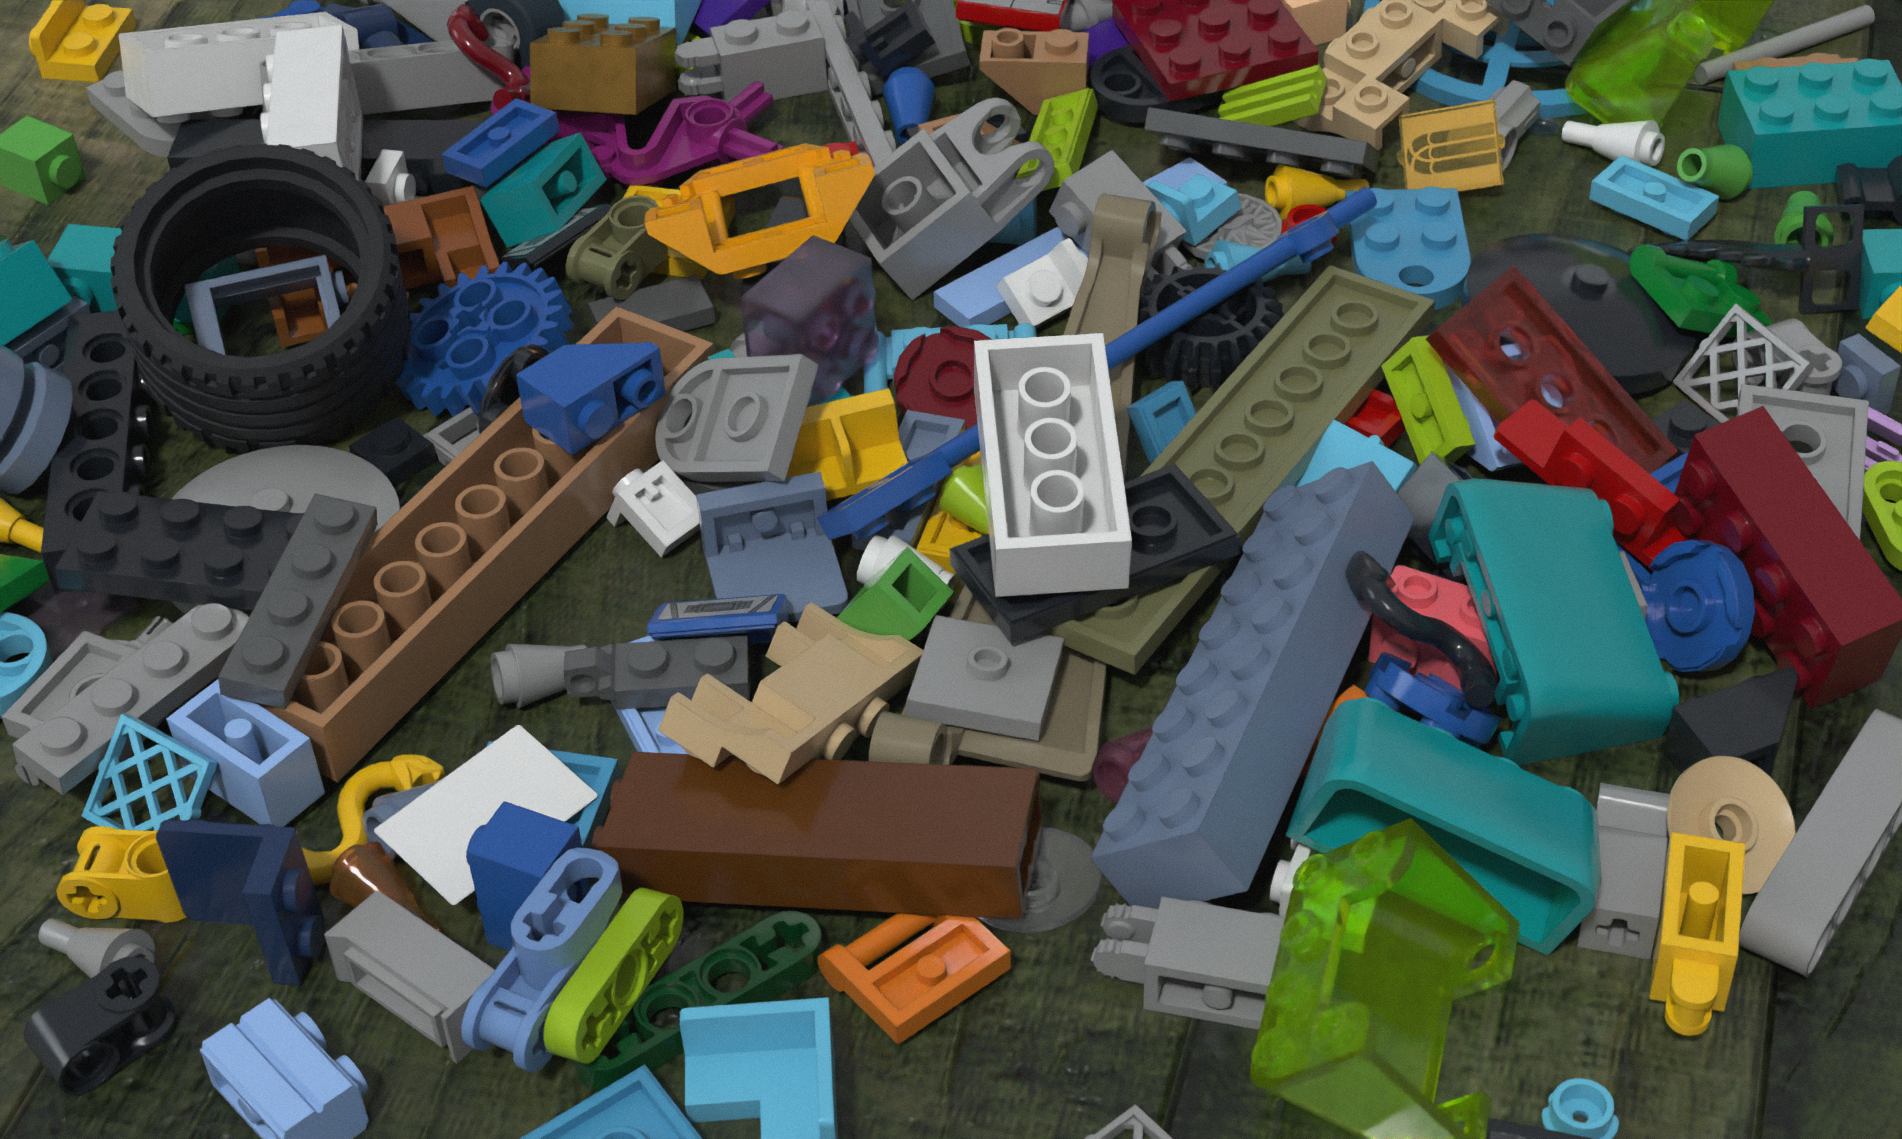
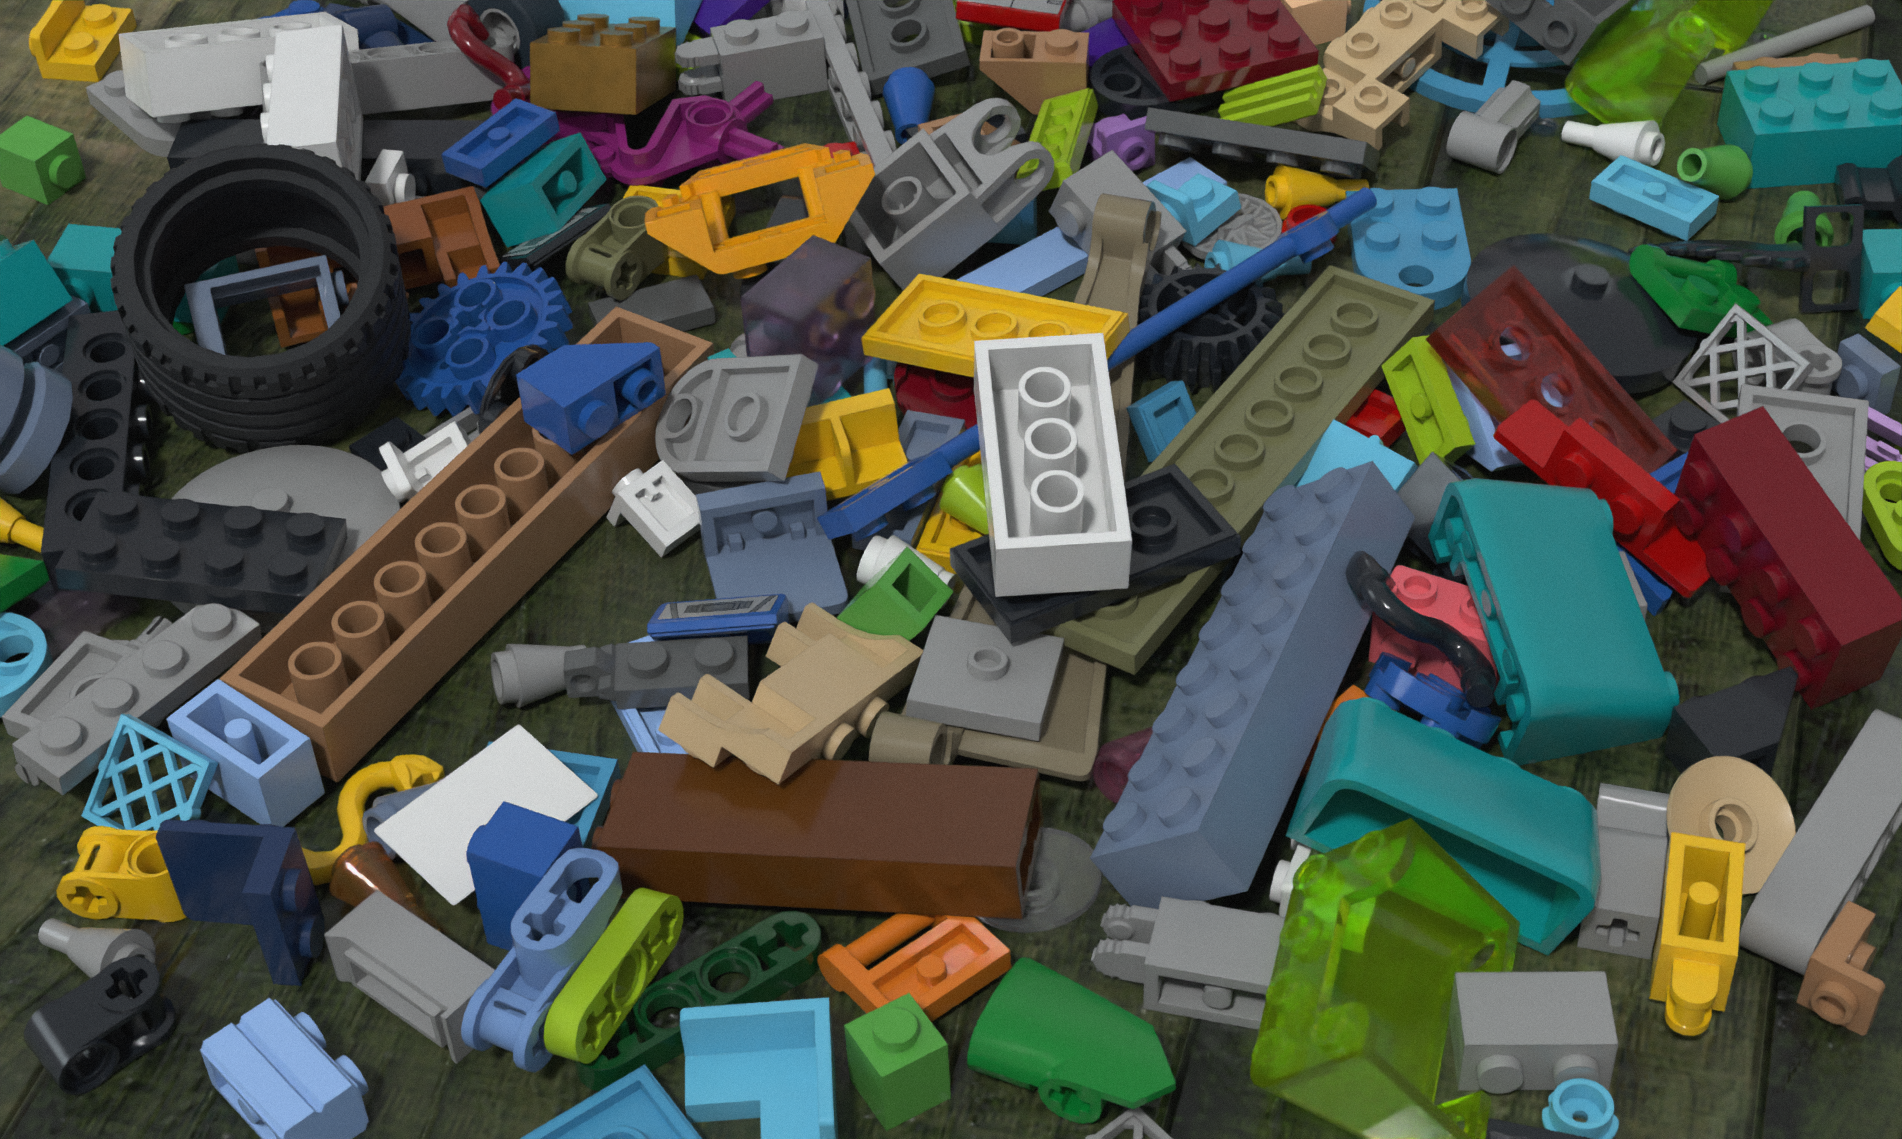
dark grey plate [218,493,378,709] -> none
black bracket [844,0,936,78] -> none
white bracket [996,238,1088,329] -> none
clear yellow piece [1397,99,1506,192] -> none
blue tile [1641,540,1755,672] -> none
none -> white bracket [379,421,471,503]
none -> bright green brick [844,993,951,1131]
none -> yellow tile [861,273,1130,378]
none -> green panel [967,957,1176,1124]
none -> medium lavender bracket [1084,114,1155,172]
none -> light grey brick [1449,971,1618,1094]
none -> medium nougat bracket [1796,900,1885,1035]

